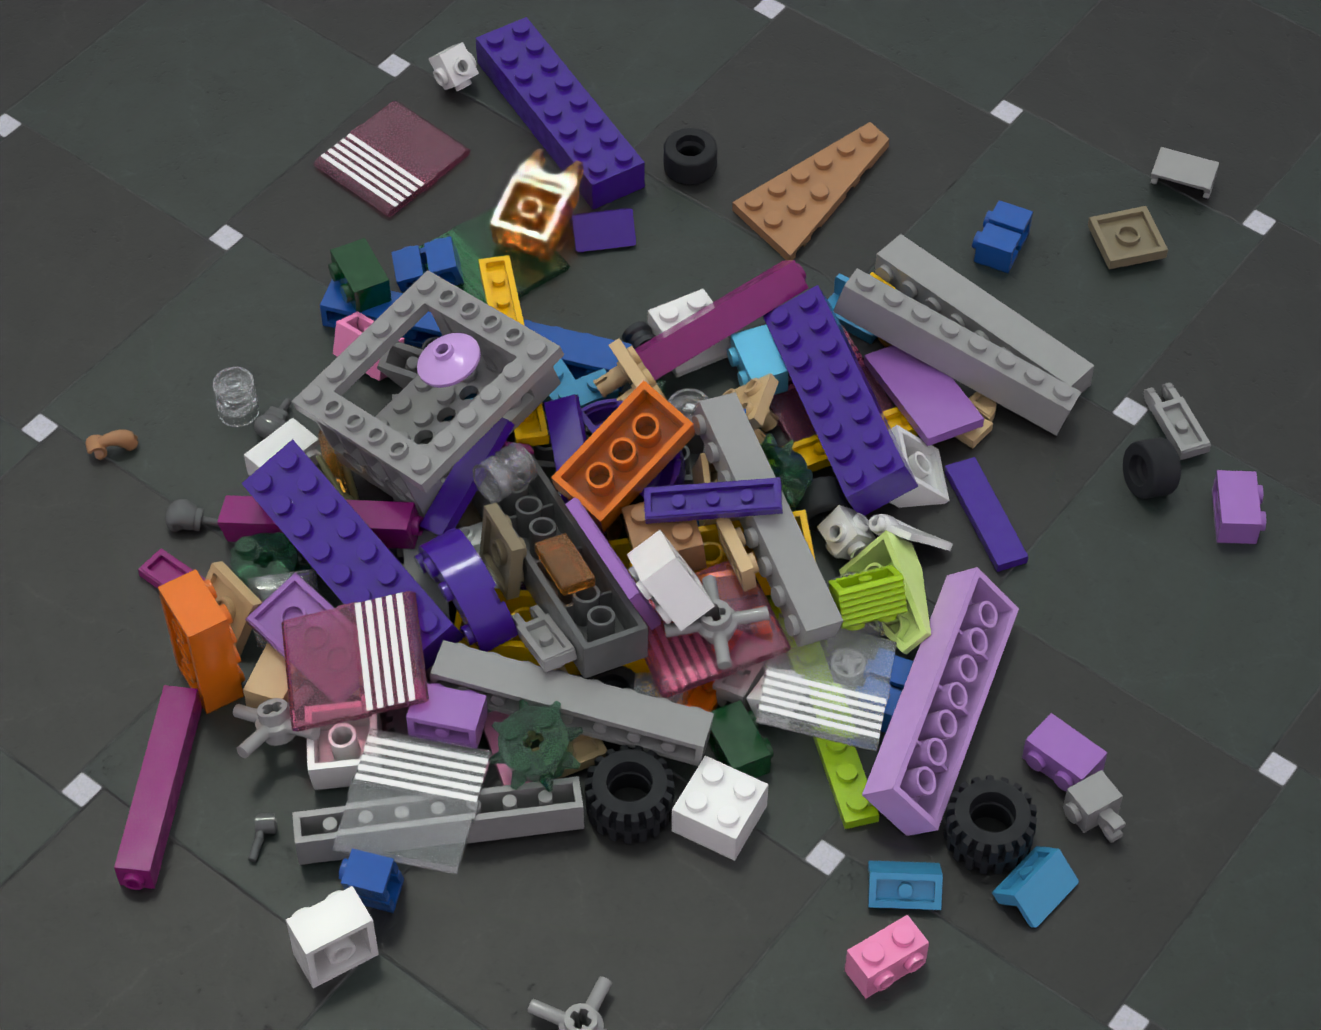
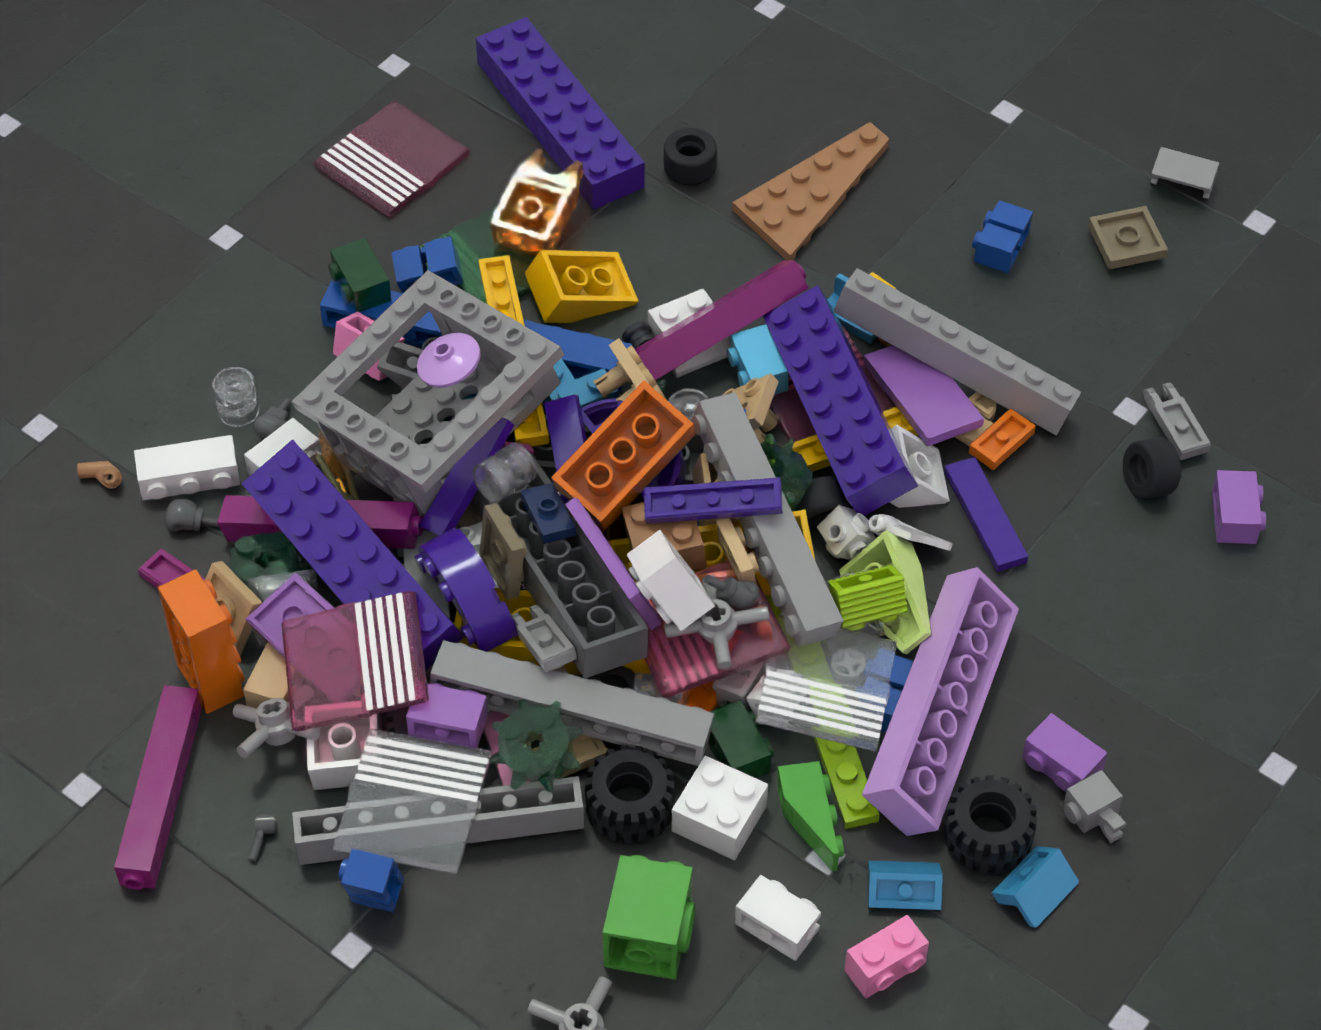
medium nougat arm [86,429,139,460] -> none
white brick [286,886,379,988] -> none
white brick [429,42,479,91] -> none
clear orange tile [535,533,595,596] -> none
dark purple panel [569,208,636,252] -> none
light grey brick [875,234,1095,396] -> none
none -> medium nougat arm [77,461,122,488]
none -> white brick [134,435,240,501]
none -> dark blue plate [521,483,576,544]
none -> yellow slope [525,250,639,323]
none -> bright green brick [603,855,695,980]
none -> dark grey piece [704,575,759,611]
none -> white brick [735,875,821,961]
none -> bright green slope [776,761,844,872]
none -> orange plate [968,409,1036,470]

